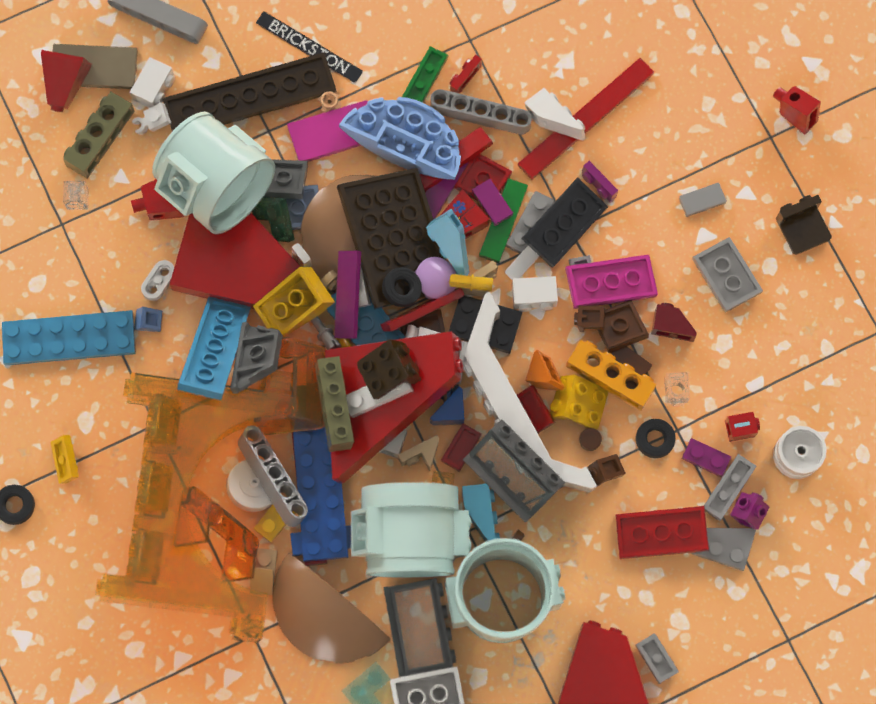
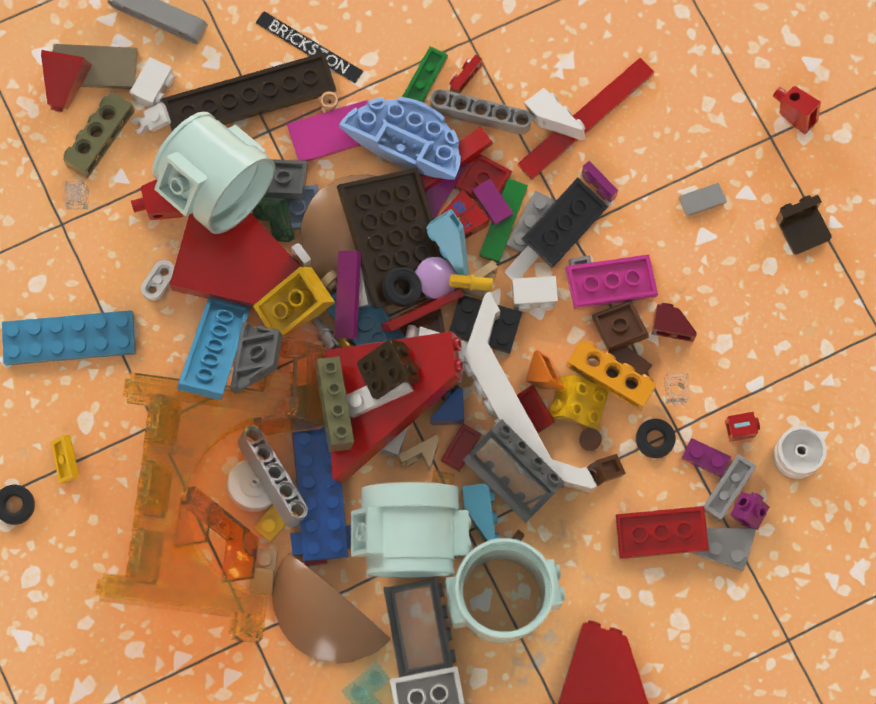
medium blue slope [134,307,162,332] -> none
reddish brown bracket [574,306,606,332] -> none
light grey plate [635,633,679,684] -> none
light grey plate [692,237,763,313] -> none

